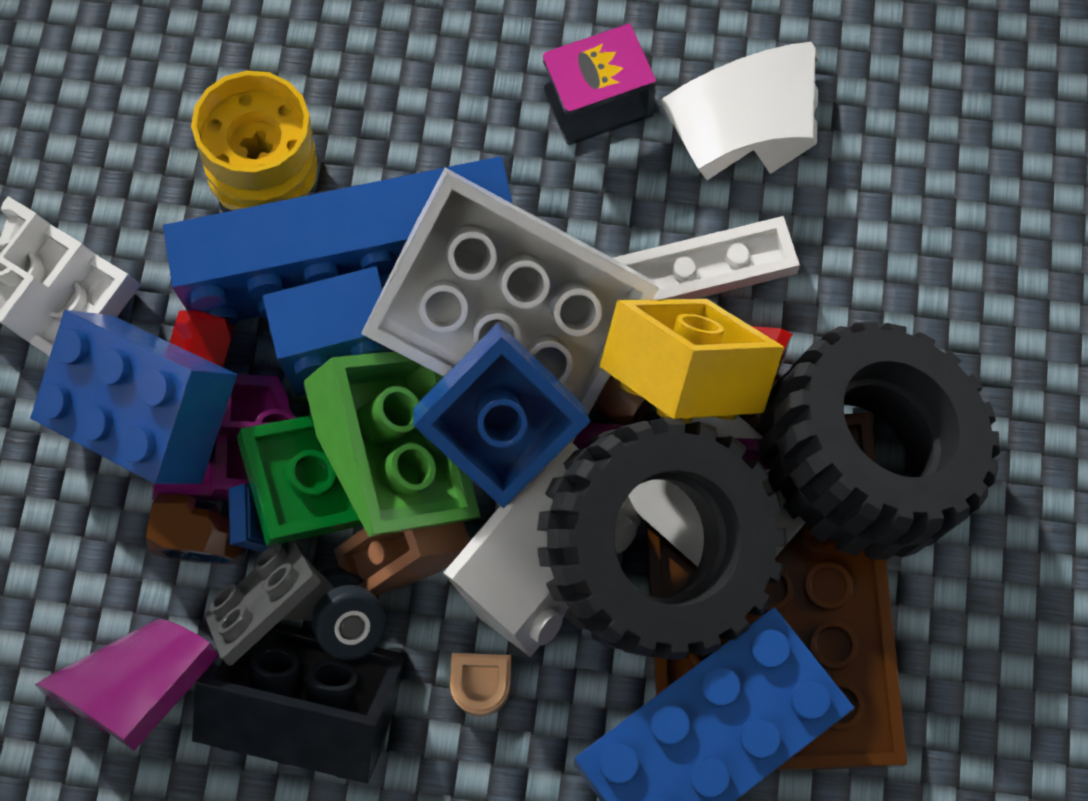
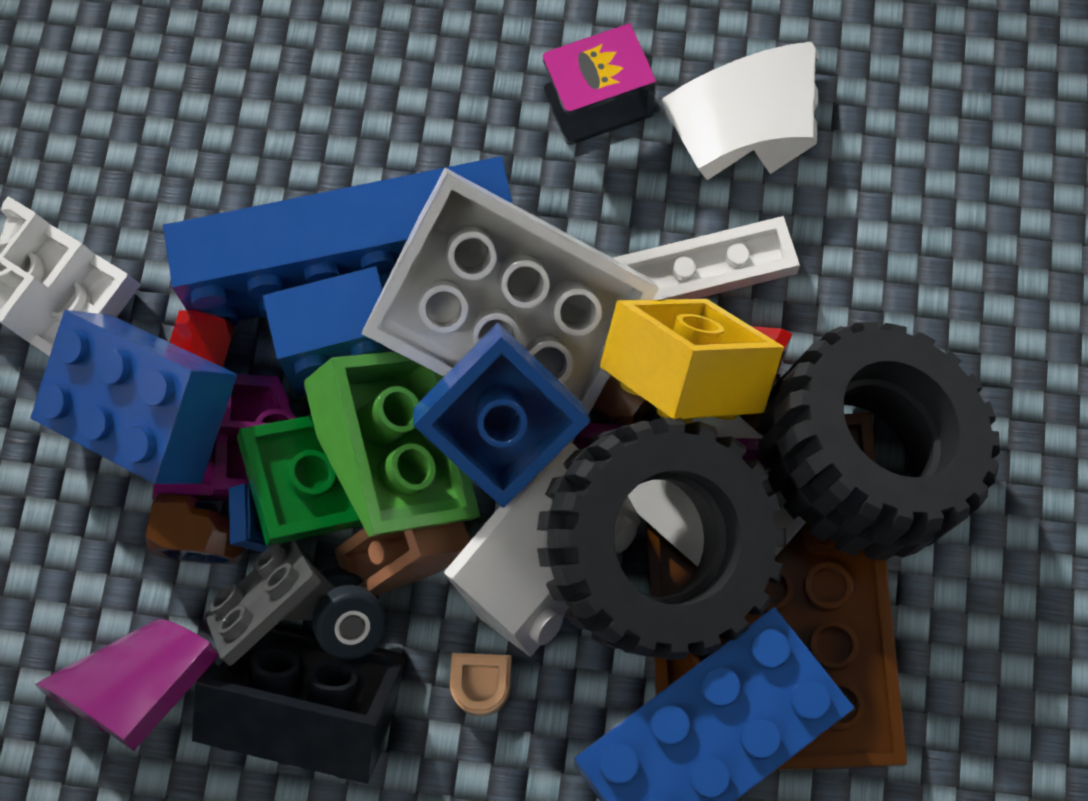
yellow wheel [191,70,318,211] -> none

